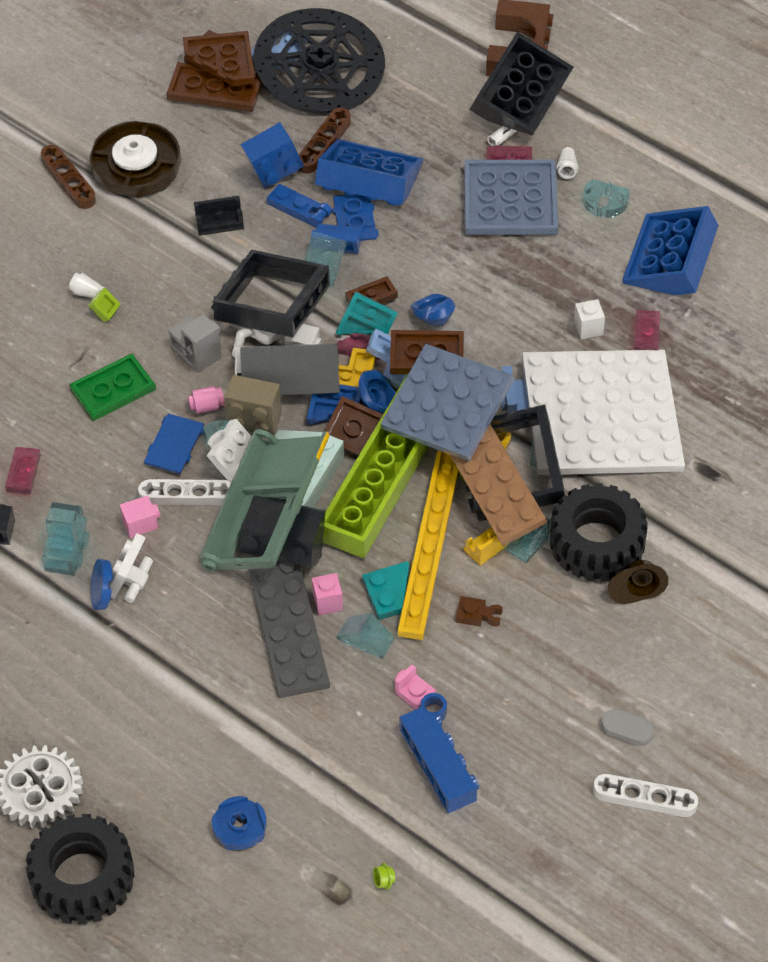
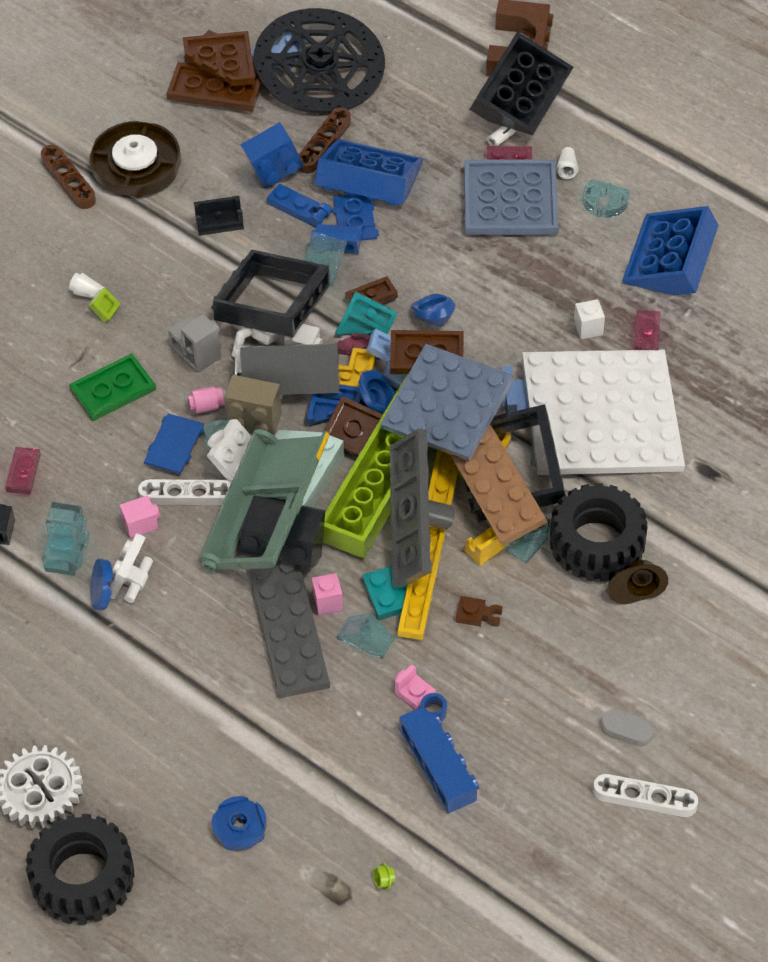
none -> dark grey plate [390,429,455,588]

